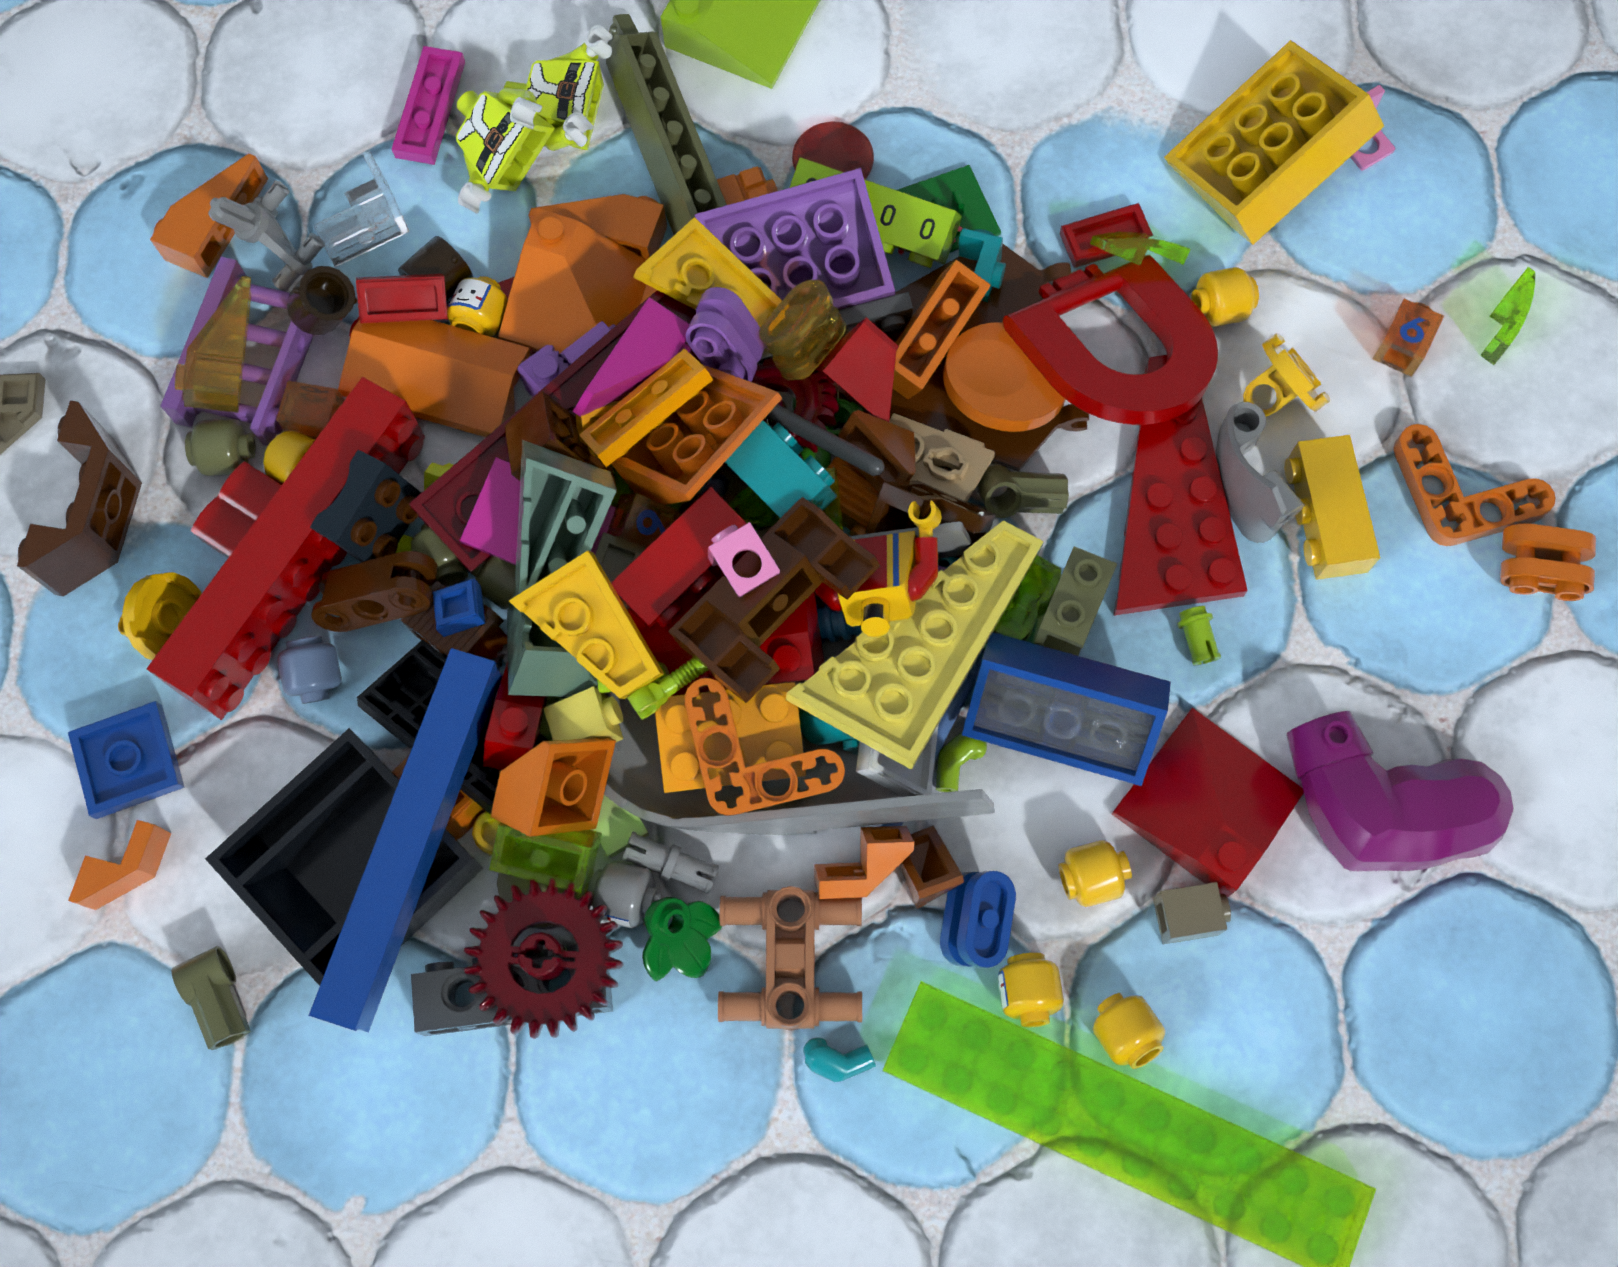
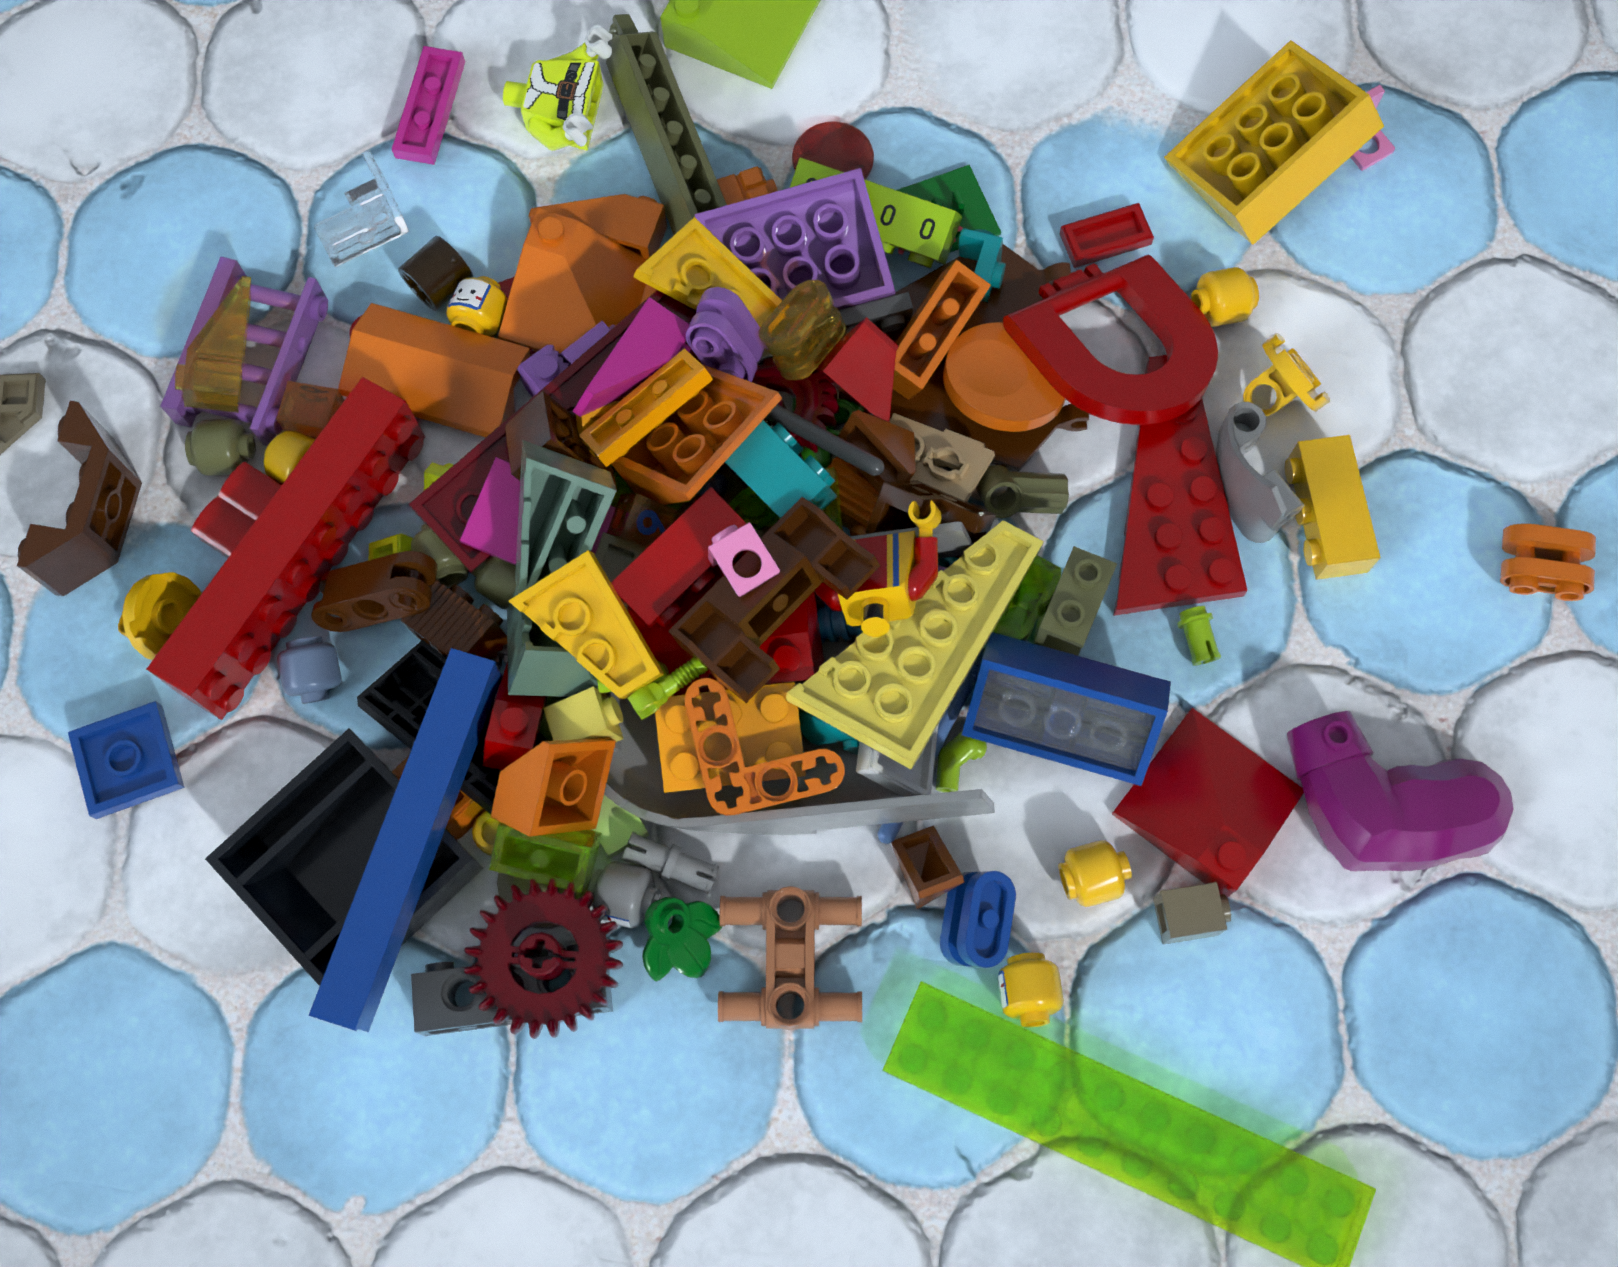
orange slope [68,820,171,910] -> none
orange slope [150,153,268,278] -> none
olive piece [171,946,251,1050] -> none
light grey axle [208,180,325,292] -> none
dark brown piece [287,266,358,335] -> none
black brick [310,450,422,562] -> none
red tile [356,274,448,323] -> none
blue tile [433,578,486,637] -> none
torso [456,88,555,214] -> none
teal arm [803,1037,876,1082] -> none
orange slope [814,826,914,899] -> none
clear neon green slope [1090,232,1191,265] -> none
yellow head [1093,993,1166,1069] -> none
clear orange brick [1372,298,1444,377] -> none
orange beam [1393,424,1556,546] -> none
clear neon green slope [1480,267,1535,365] -> none

